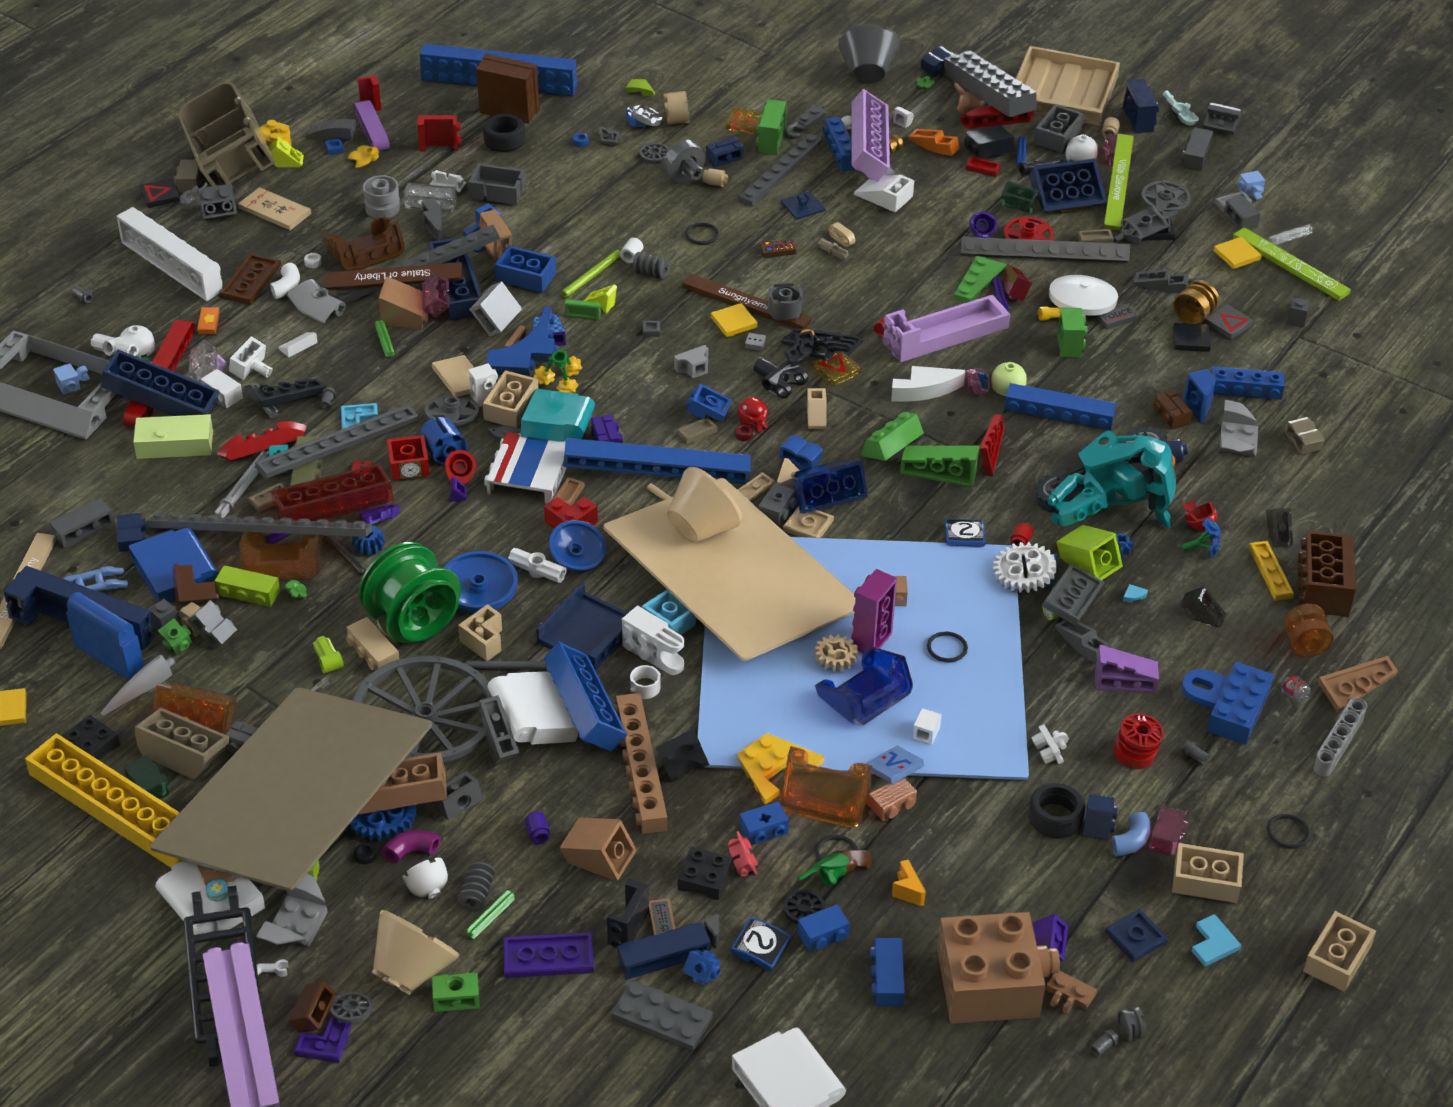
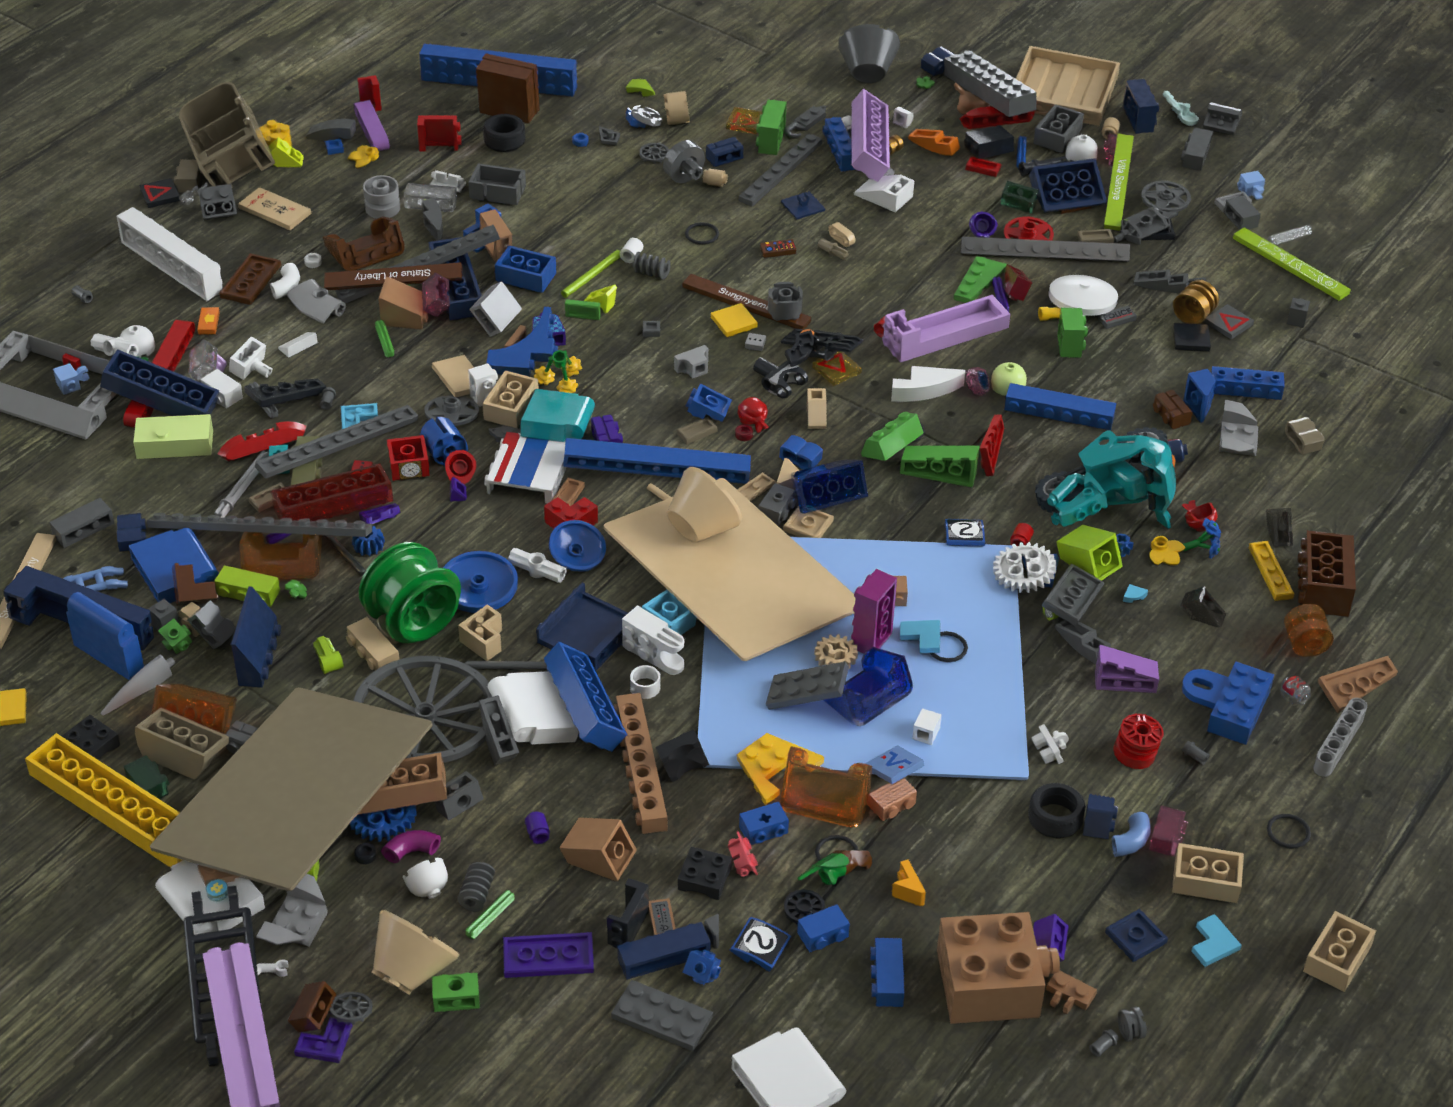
yellow tile [1213,237,1261,269] -> none
none -> red tile [62,353,81,371]
none -> dark blue slope [231,586,281,688]
none -> dark grey plate [766,661,849,710]
none -> medium azure tile [900,620,941,653]
none -> yellow plate [1149,536,1185,565]

